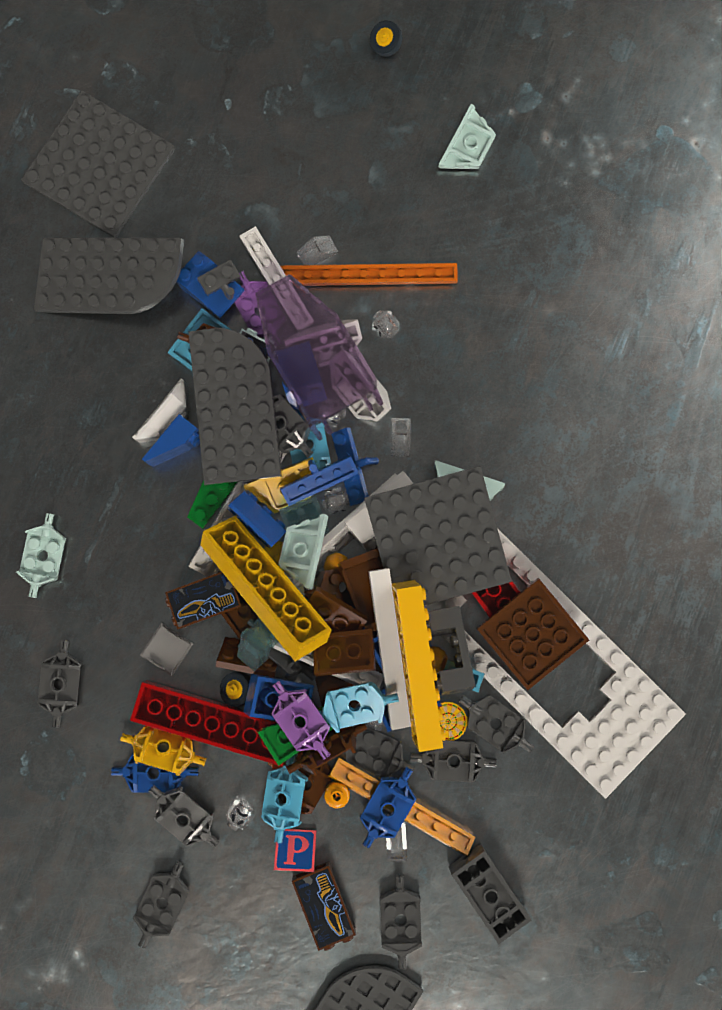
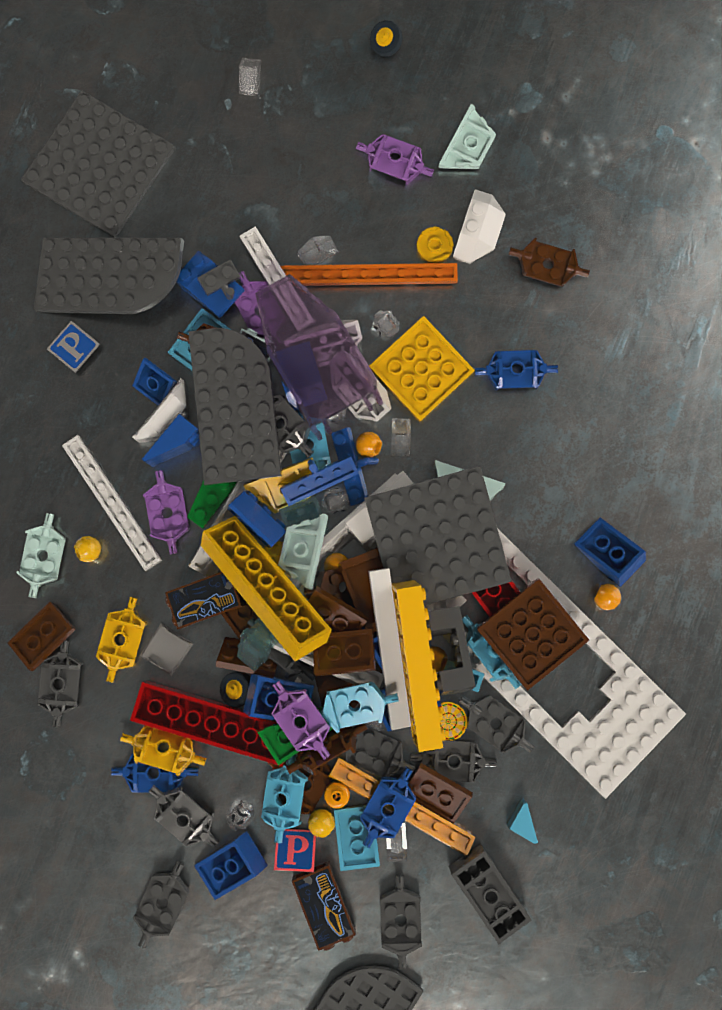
none -> reddish brown plate [7,602,76,671]
none -> piece [47,321,100,373]
none -> white tile [62,435,162,571]
none -> yellow piece [74,536,101,562]
none -> yellow plate [96,597,147,683]
none -> blue slope [132,358,177,405]
none -> medium lavender plate [143,470,190,555]
none -> blue slope [194,831,268,900]
none -> clear slope [239,58,261,96]
none -> yellow piece [308,809,335,838]
none -> medium azure plate [334,805,380,871]
none -> light orange piece [355,431,382,457]
none -> medium lavender plate [356,134,434,185]
none -> yellow plate [368,316,475,422]
none -> reddish brown plate [408,763,473,824]
none -> yellow tile [416,226,454,263]
none -> white wedge [453,189,506,264]
none -> medium azure plate [462,615,522,689]
none -> blue plate [474,350,558,390]
none -> medium azure slope [507,799,538,844]
none -> reddish brown plate [508,238,590,287]
none -> blue slope [574,517,646,587]
none -> light orange piece [594,583,621,611]

